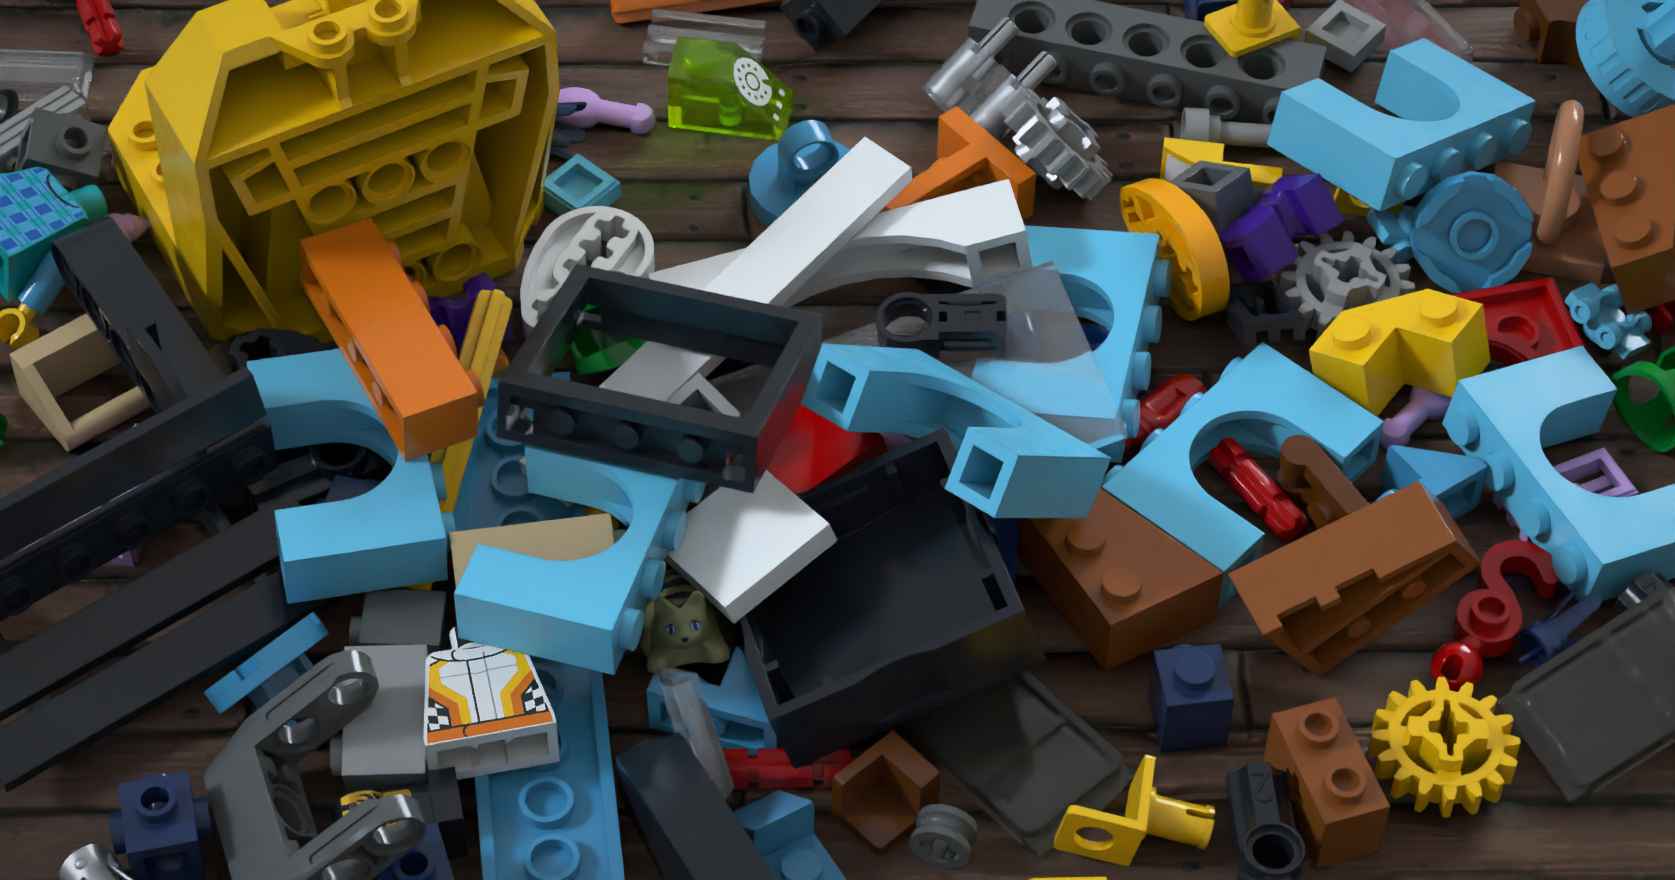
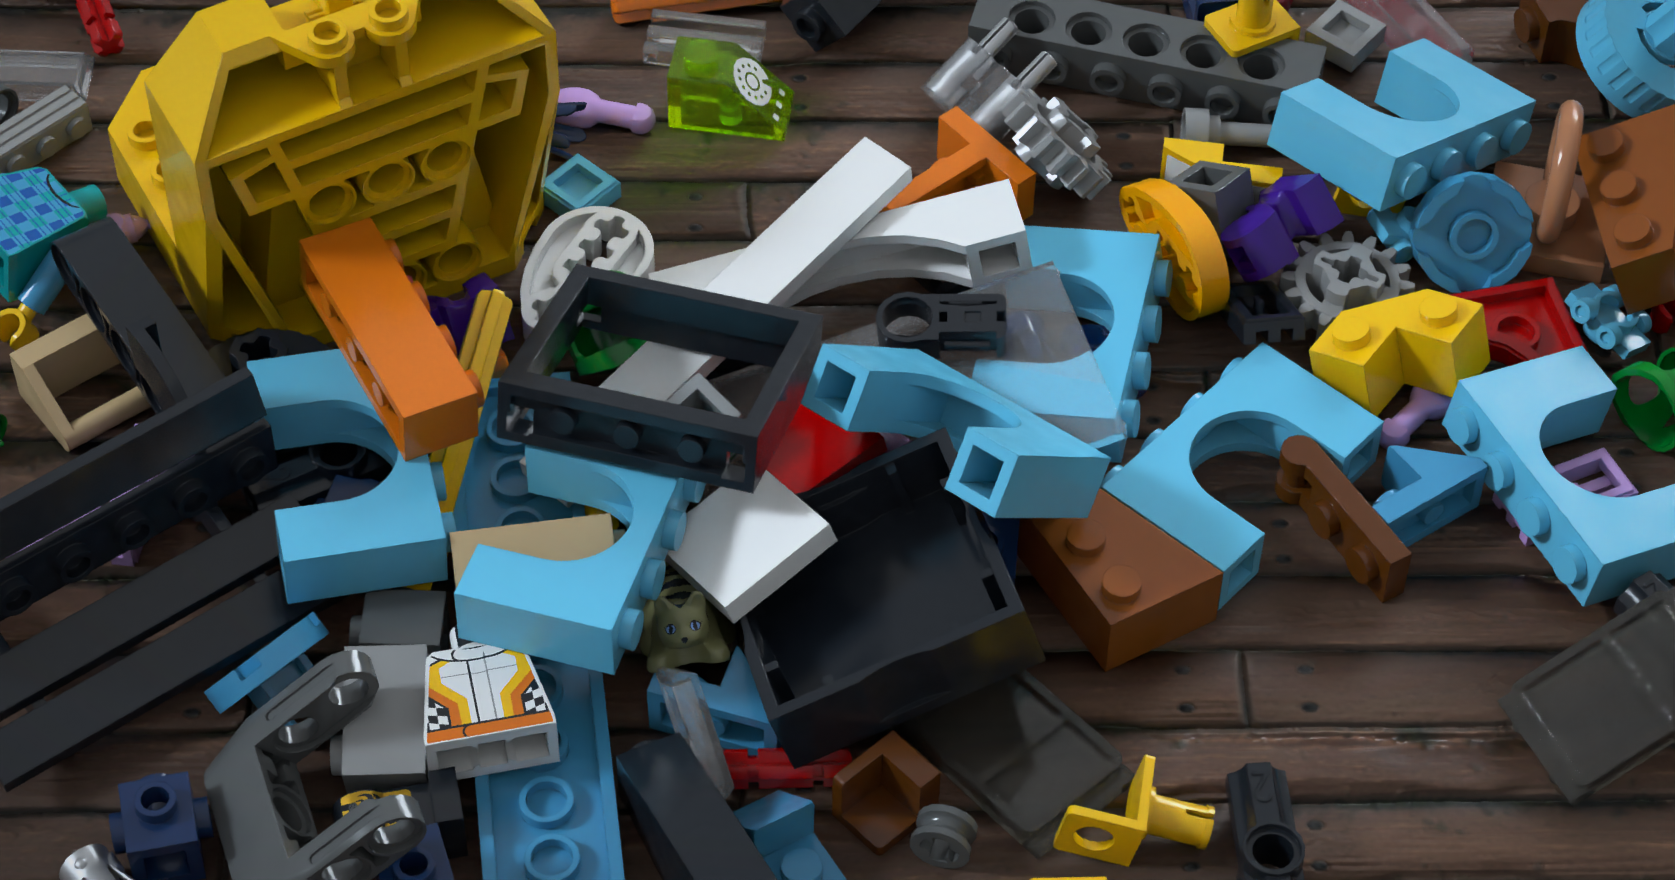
dark grey brick [14,107,112,192] -> none
dark azure tile [748,120,851,227] -> none
red piece [1124,373,1208,451] -> none
dark blue brick [1147,644,1234,753] -> none
red axle [1208,437,1308,542] -> none
dark orange wedge [1228,480,1482,678] -> none
dark orange brick [1263,697,1390,869] -> none
yellow gear [1368,677,1521,818] -> none
red piece [1430,541,1559,692] -> none
dark blue piece [1519,587,1620,675] -> none

